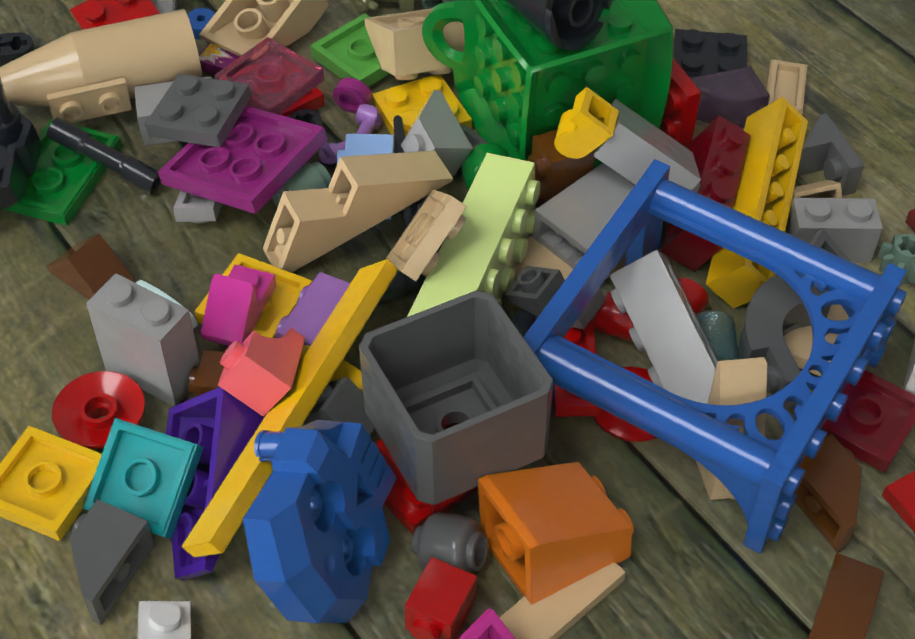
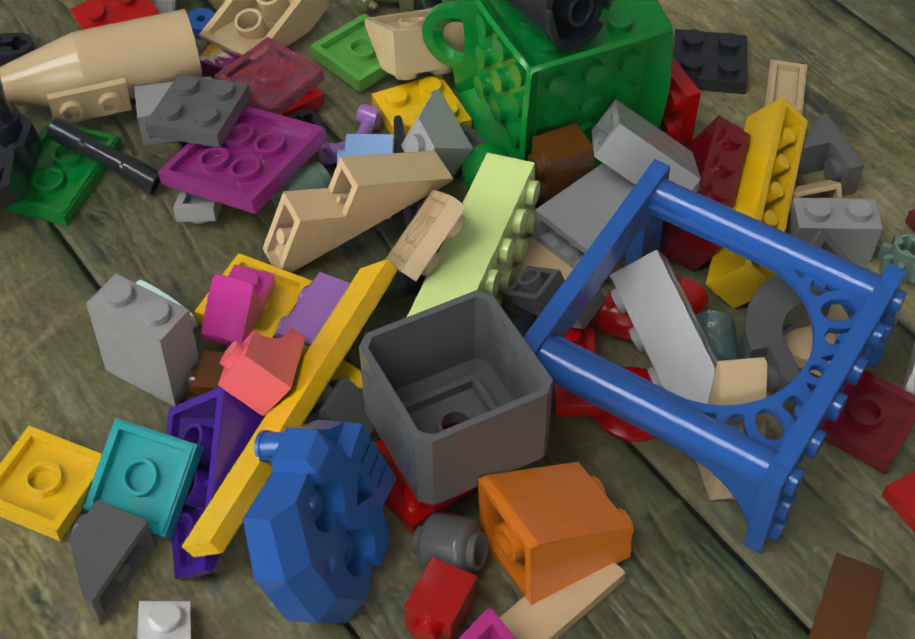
reddish brown slope [47,234,136,300] -> none
red dish [52,371,145,449] -> none
magenta tile [333,78,373,114] -> none
yellow leg [554,87,619,159] -> none
clear purple slope [690,66,770,128] -> none
reddish brown slope [795,434,862,553] -> none

